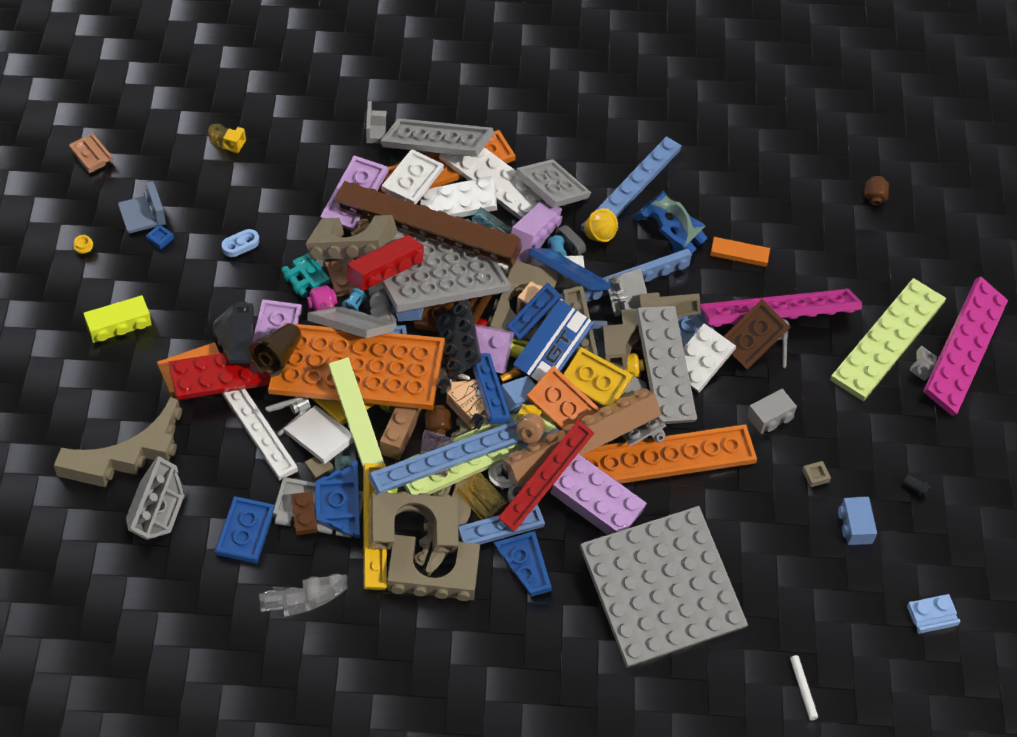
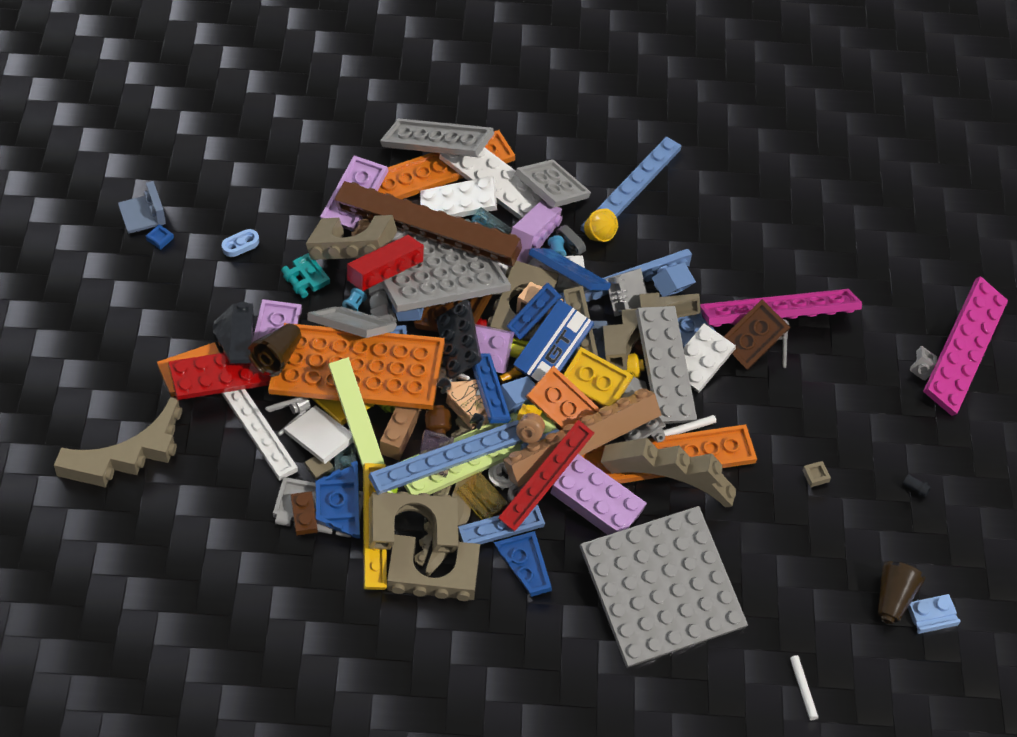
nougat plate [69,133,113,173] -> none
yellow plate [73,235,93,254] -> none
neon yellow brick [84,295,152,343] -> none
light grey wedge [126,456,184,540] -> none
leg [208,124,246,153] -> none
blue tile [215,496,275,564] -> none
clear slope [259,574,347,616] -> none
dark pink head [307,285,337,311] -> none
nougat plate [325,258,357,297] -> none
light grey panel [366,101,387,144] -> none
white plate [382,149,444,204] -> none
blue hips [633,191,707,254] -> none
orange tile [710,237,770,267] -> none
light grey brick [747,389,797,434] -> none
yellowish green plate [830,278,946,401] -> none
medium blue brick [838,497,877,545] -> none
reddish brown head [864,176,889,205] -> none
none -> dark tan arch [601,438,736,507]
none -> medium blue brick [652,262,696,297]
none -> white bar [663,415,716,436]
none -> dark brown cone [878,561,926,624]

